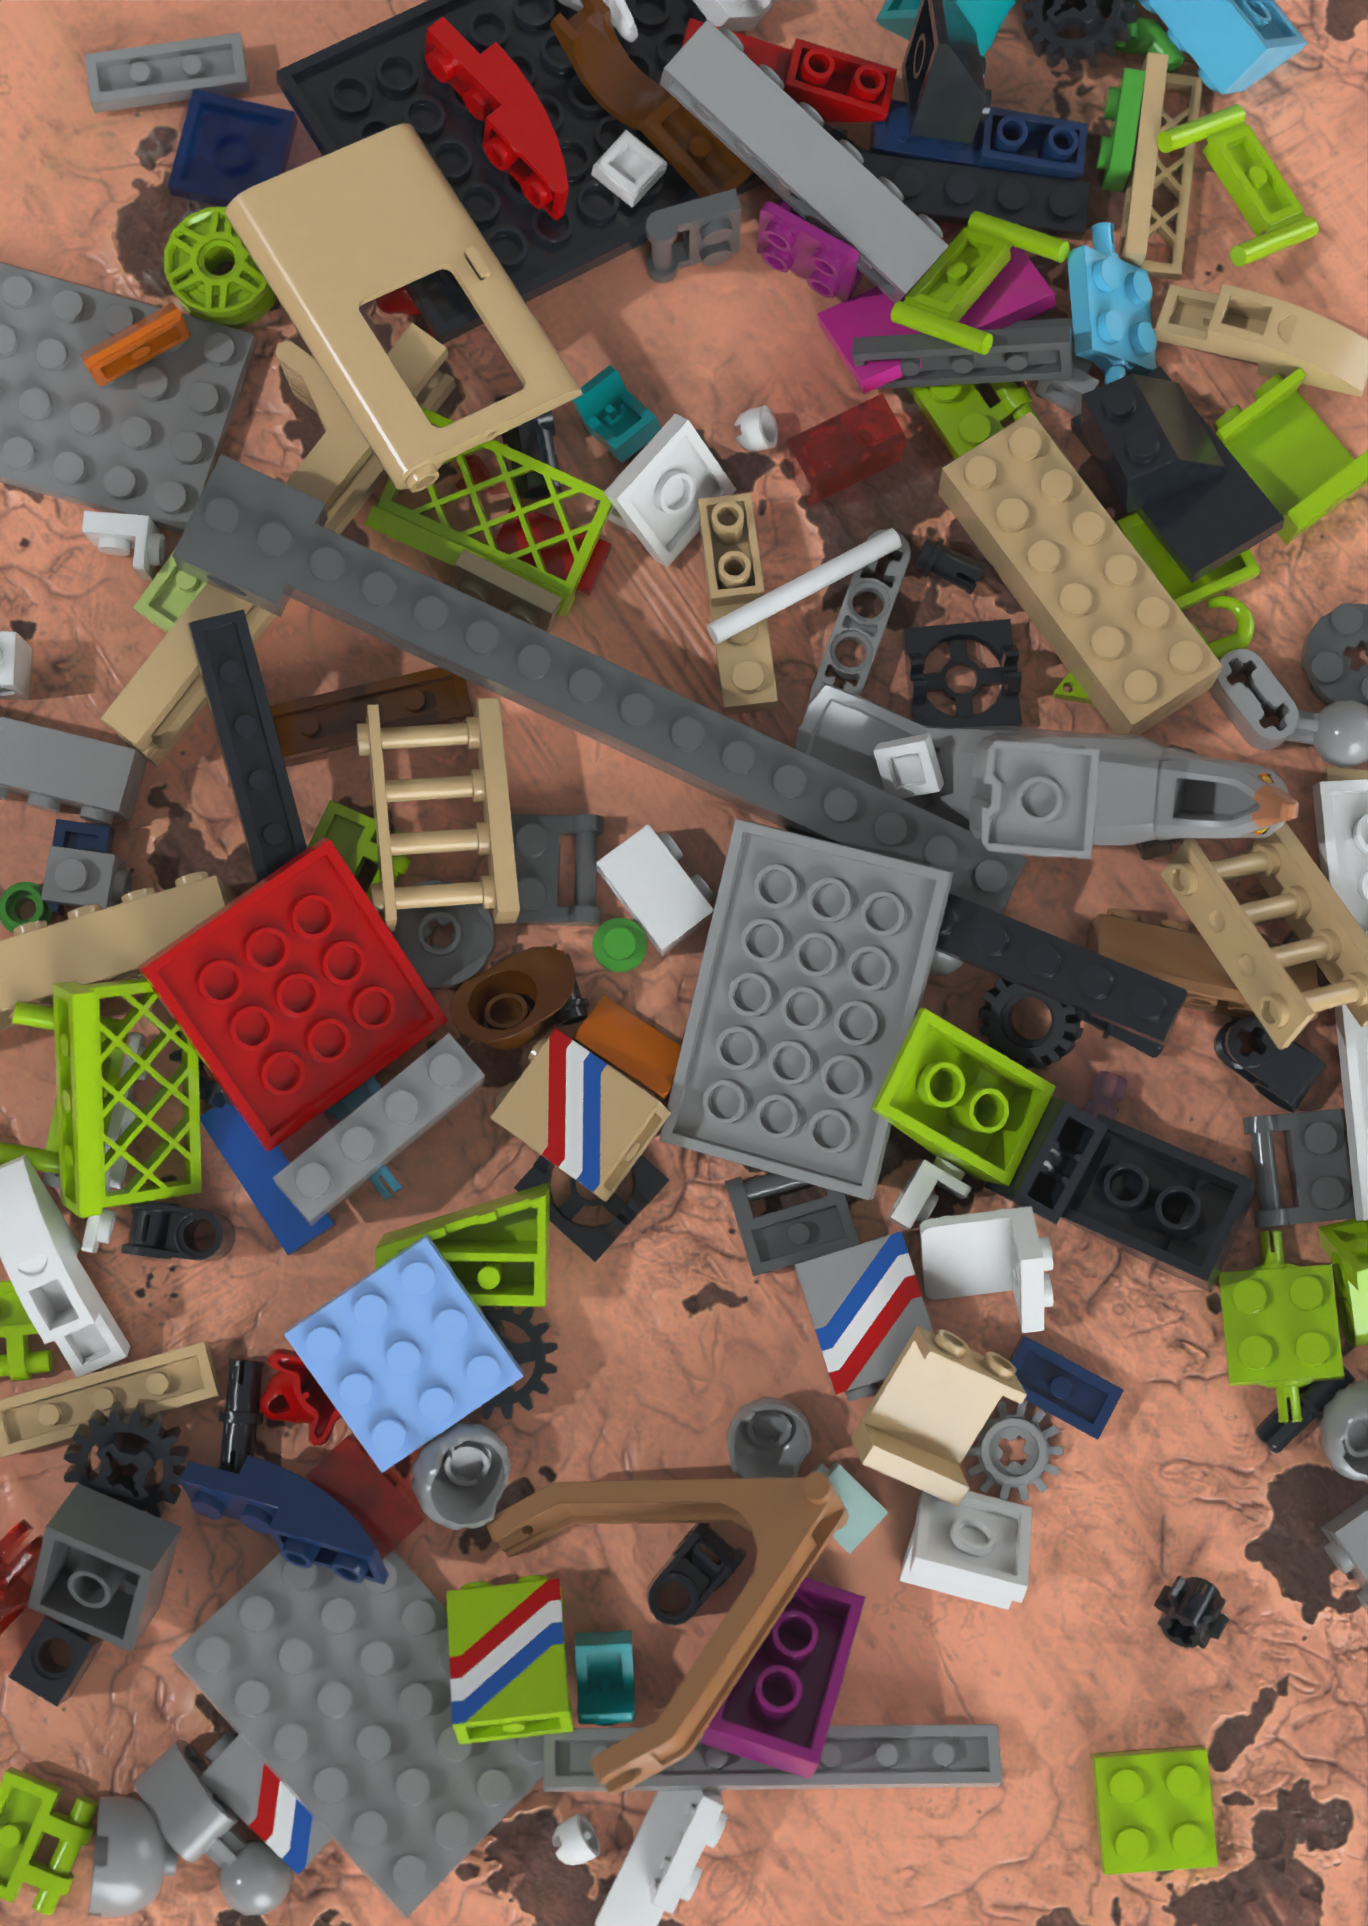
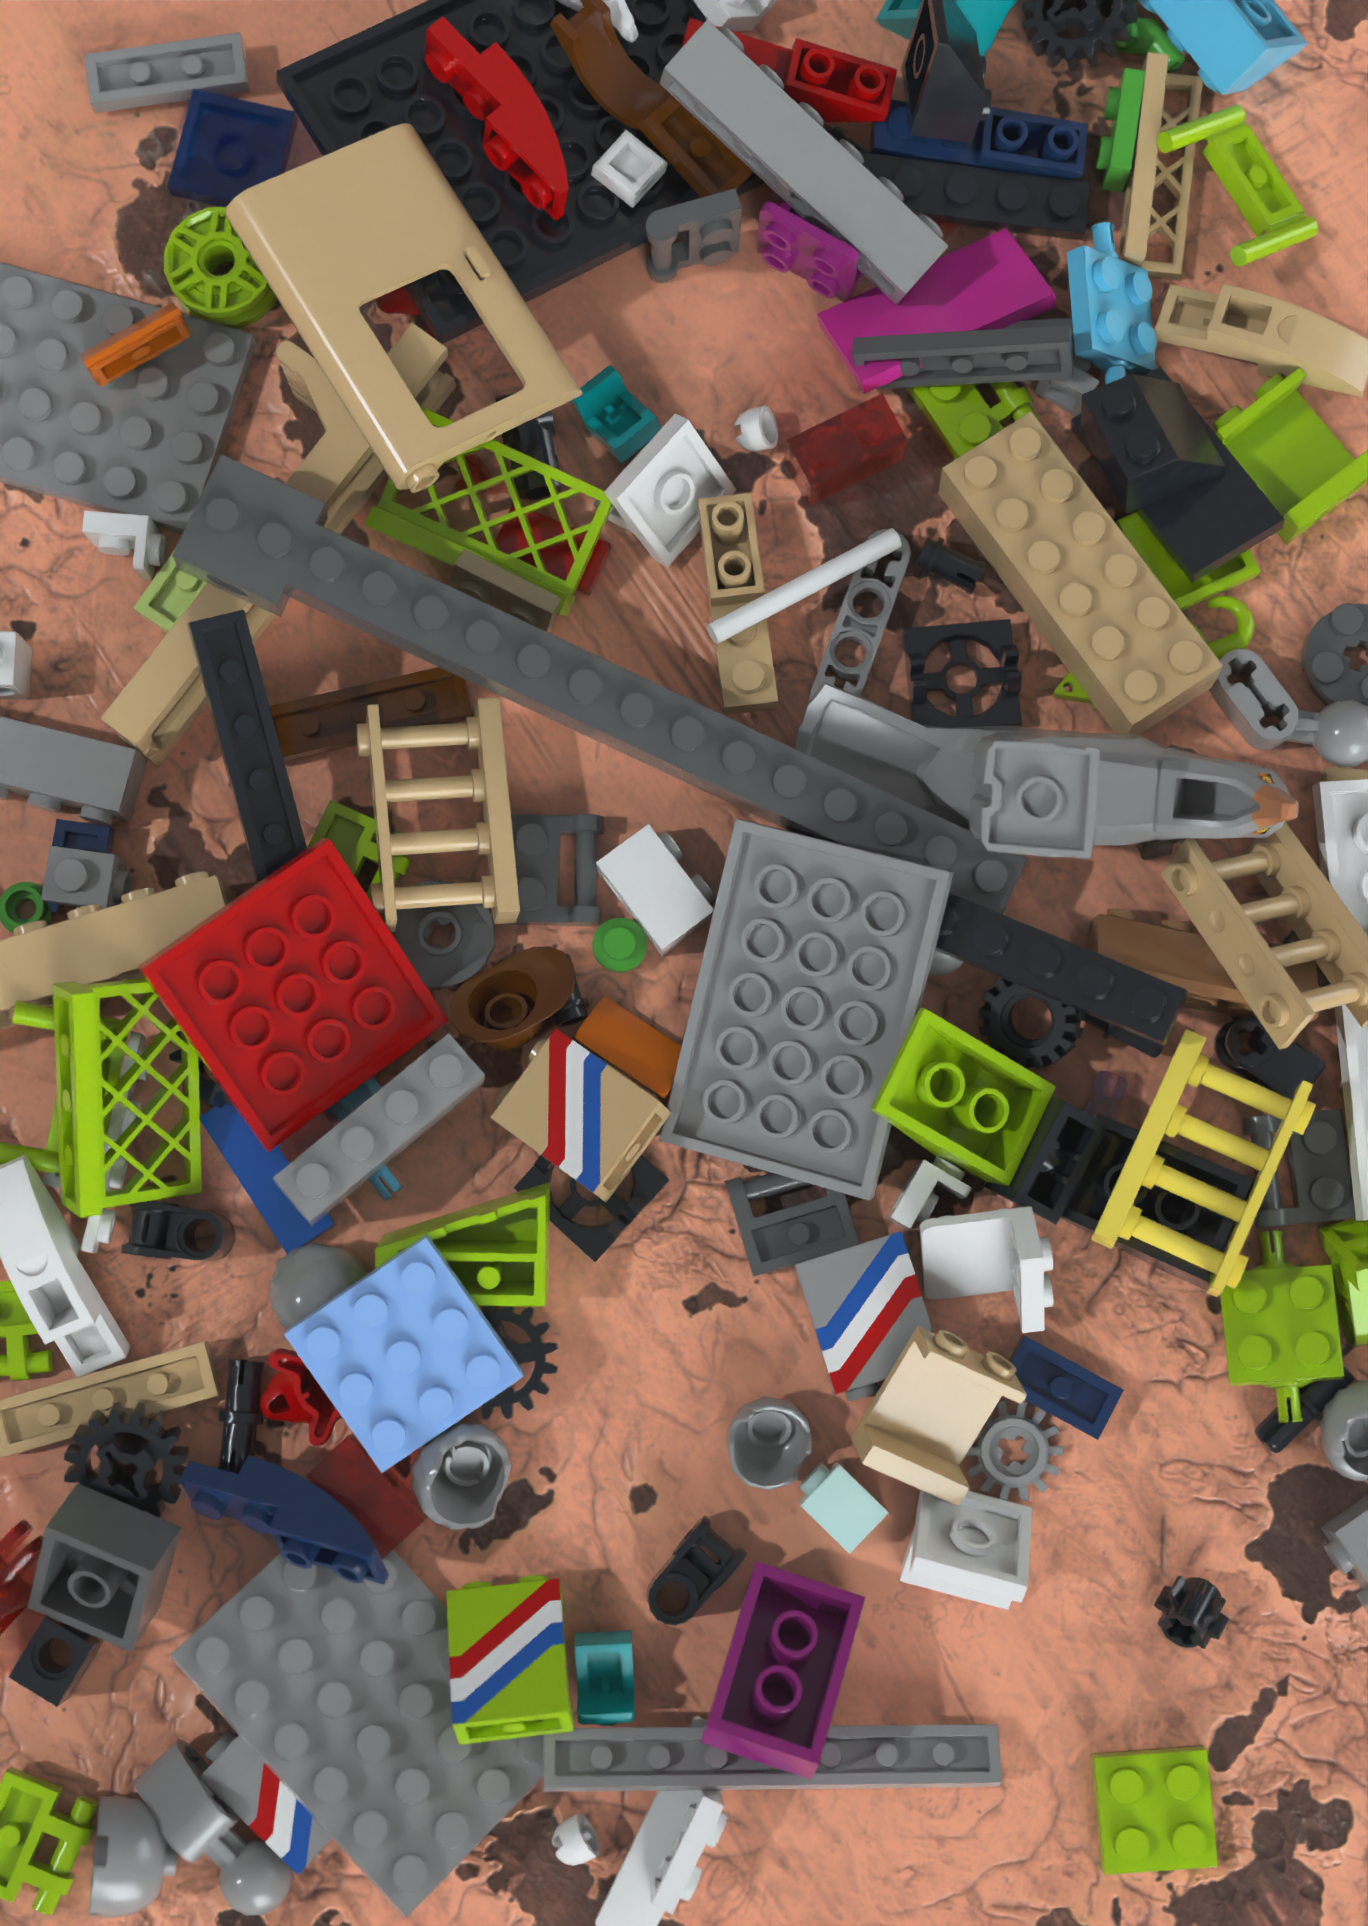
medium nougat piece [486,1472,849,1794] -> none
white plate [873,733,944,799] -> none
lime plate [890,211,1070,355] -> none
none -> light grey hair [268,1243,368,1329]
none -> light yellow fence [1091,1029,1316,1297]

